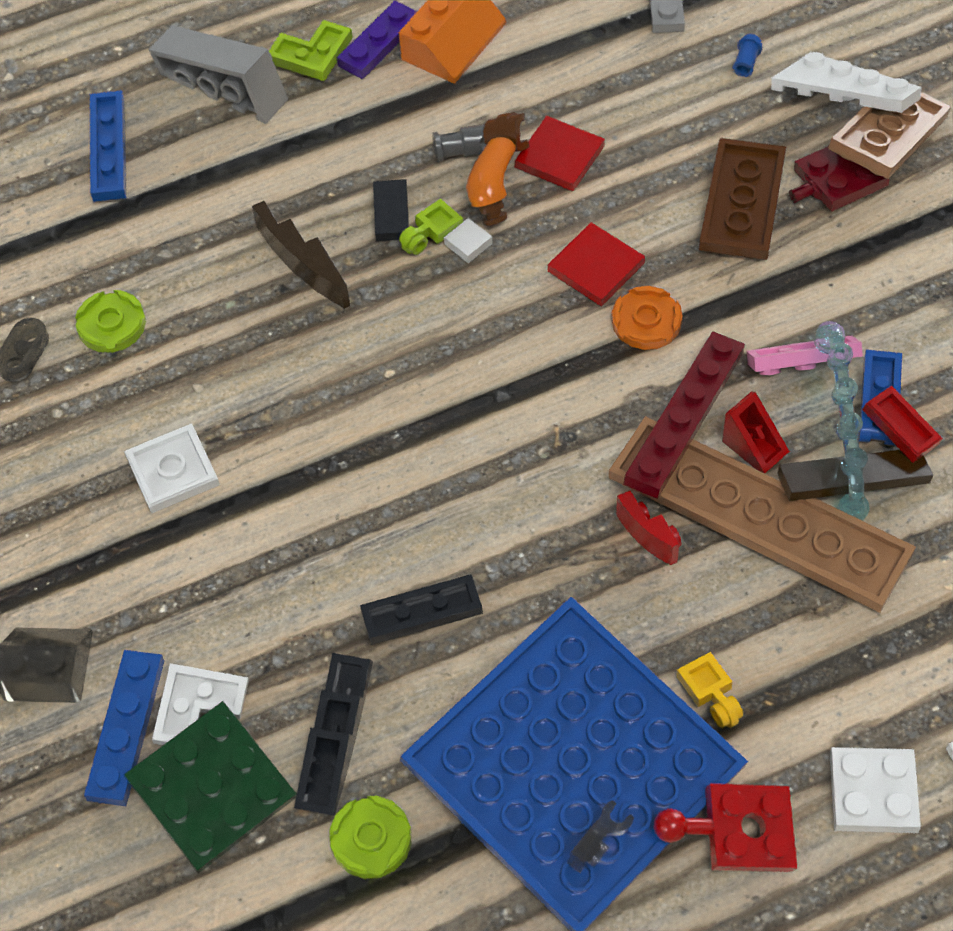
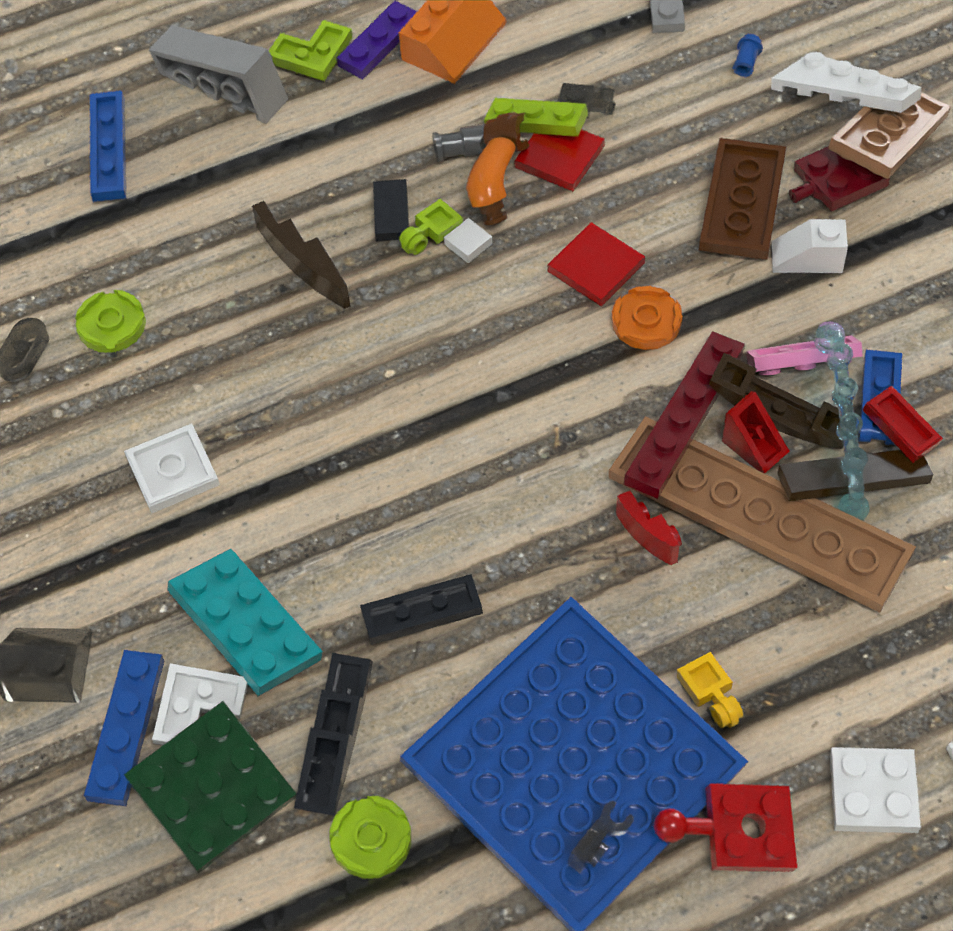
none -> teal plate [167,549,323,696]
none -> lime plate [484,98,588,137]
none -> clear smoke plate [558,83,616,119]
none -> dark brown slope [709,353,857,449]
none -> white slope [771,219,848,273]

